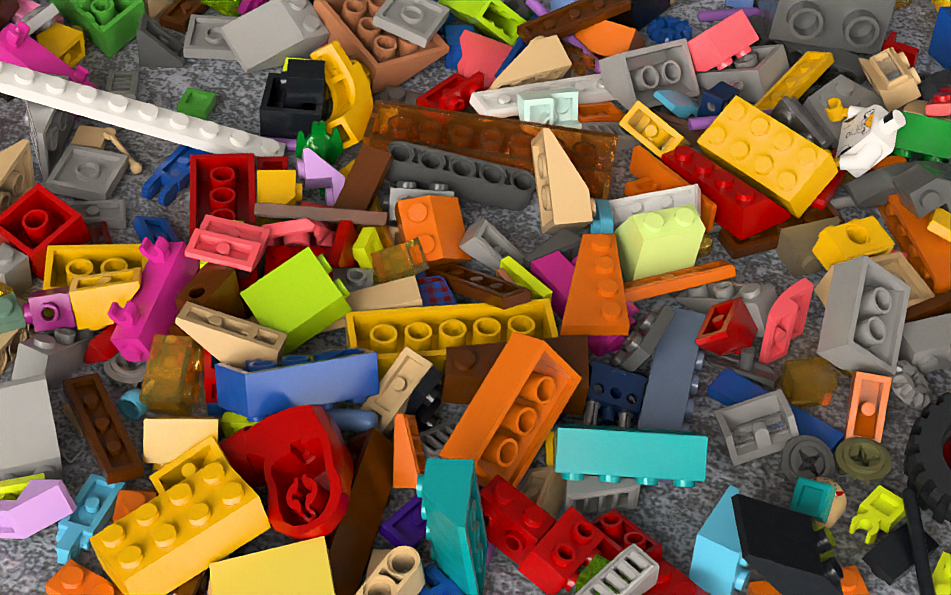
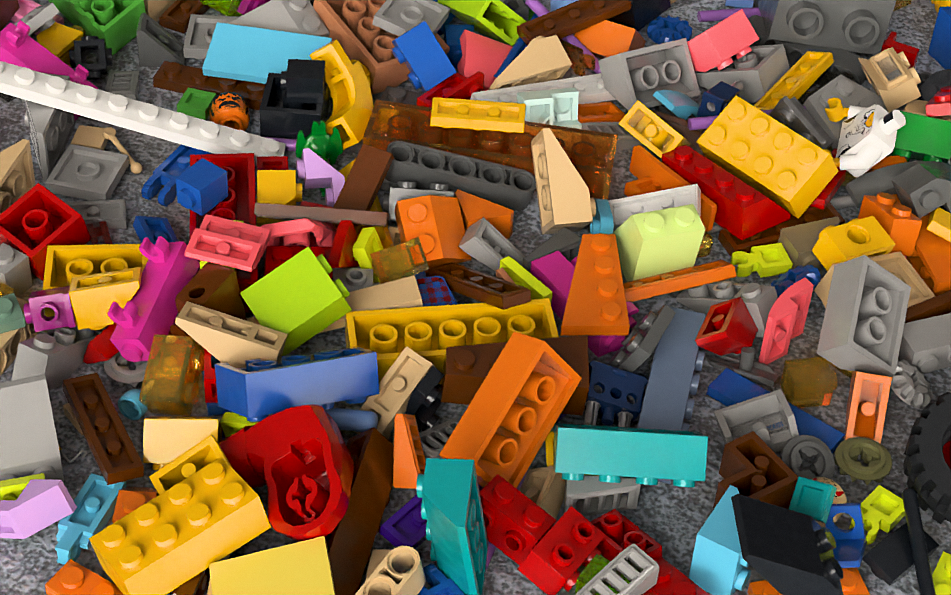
none -> black brick [69,36,113,80]
none -> reddish brown plate [153,61,266,110]
none -> blue brick [176,158,228,216]
none -> medium azure tile [202,22,332,84]
none -> orange head [209,92,250,131]
none -> blue brick [391,21,457,92]
none -> yellow plate [430,97,526,133]
none -> orange slope [454,189,514,239]
none -> reddish brown brick [713,431,798,510]
none -> neon yellow plate [730,243,793,278]
none -> blue gear [771,265,821,297]
none -> blue bracket [825,503,867,568]
none -> orange brick [858,192,922,256]

